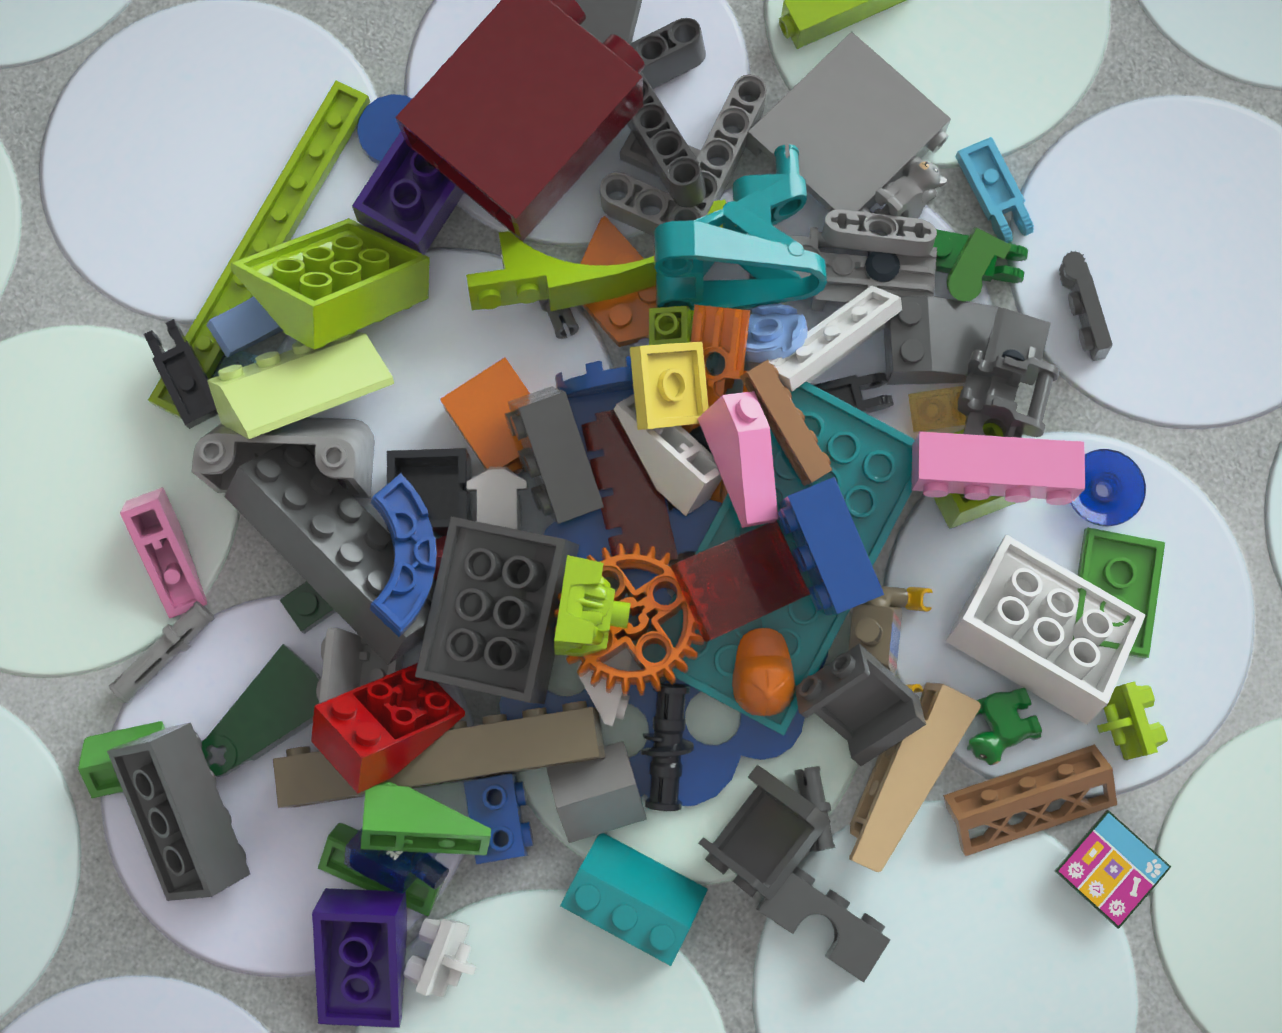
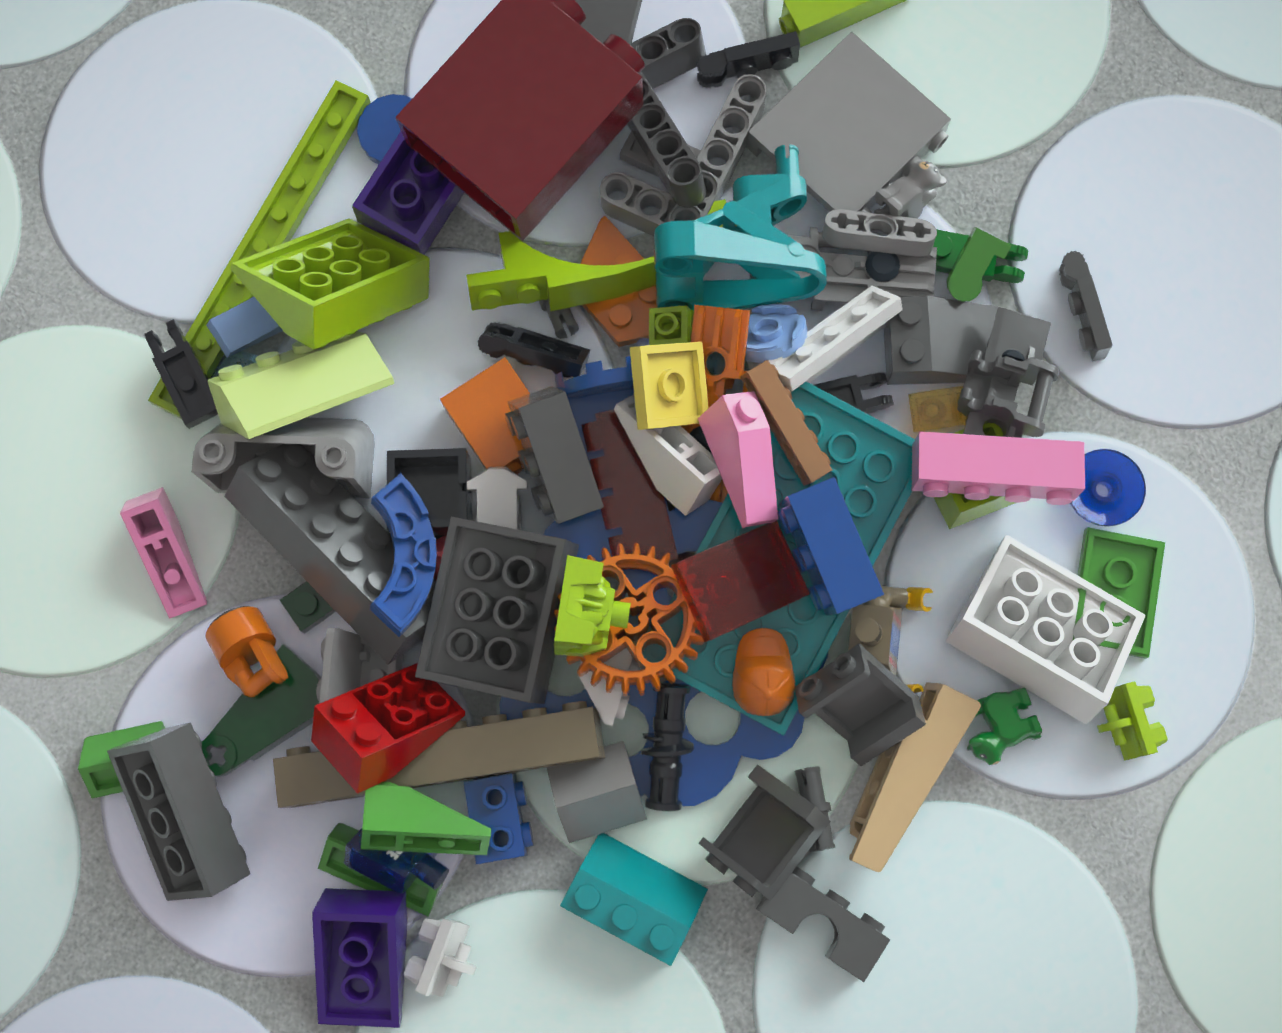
light grey pin [109,601,215,703] -> none
medium nougat fence [943,744,1117,856] -> none
medium azure hinge [955,137,1034,243] -> none
piece [1054,810,1171,929] -> none
none -> orange piece [205,606,288,698]
none -> black hinge [477,322,590,378]
none -> black hinge [697,31,800,89]

